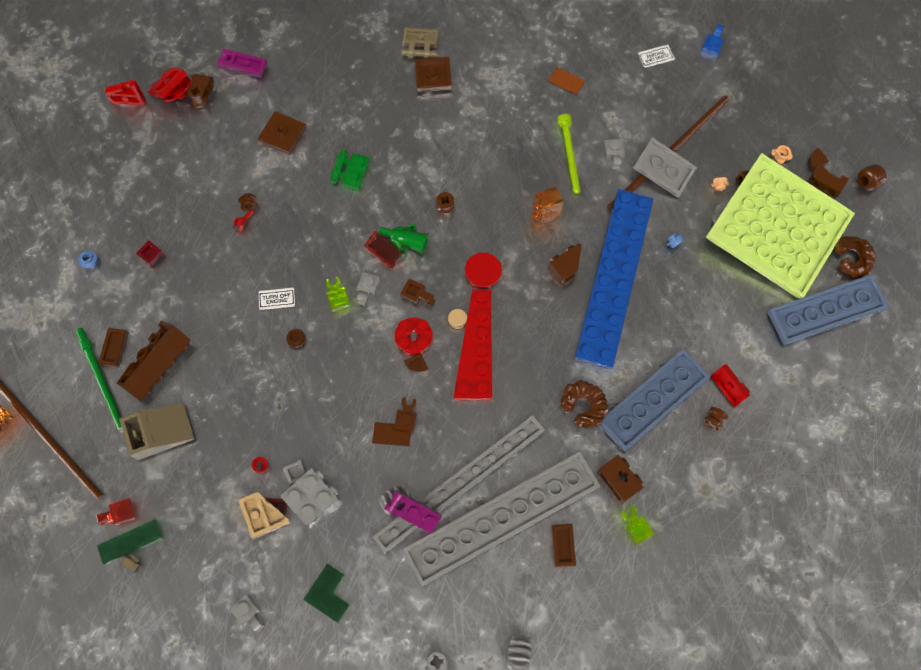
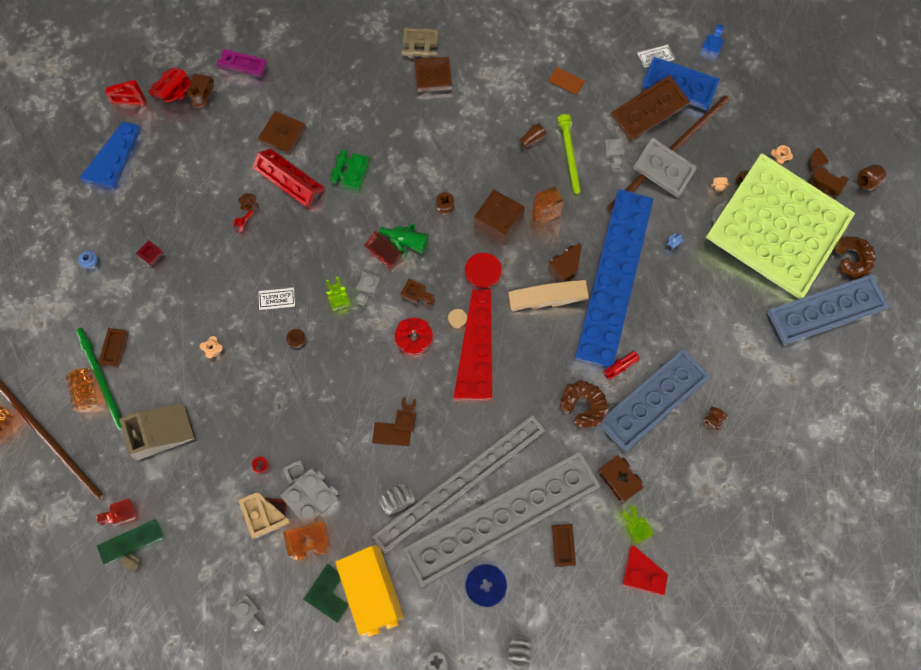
reddish brown wedge [116,321,190,401] -> none
magenta plate [384,490,442,533] -> none
reddish brown tile [403,353,429,373] -> none
red hinge [711,364,750,407] -> none
none -> clear orange piece [66,368,98,412]
none -> blue wing [79,122,141,189]
none -> light nougat plate [200,336,223,358]
none -> red fence [252,149,325,207]
none -> clear orange brick [283,521,331,561]
none -> yellow brick [335,546,405,637]
none -> clear blue plate [465,564,507,608]
none -> reddish brown brick [474,189,525,244]
none -> tan slope [508,280,589,311]
none -> reddish brown cone [519,123,547,148]
none -> red axle [602,351,640,381]
none -> reddish brown tile [611,75,690,142]
none -> red wing [622,545,668,596]
none -> blue plate [641,56,720,111]

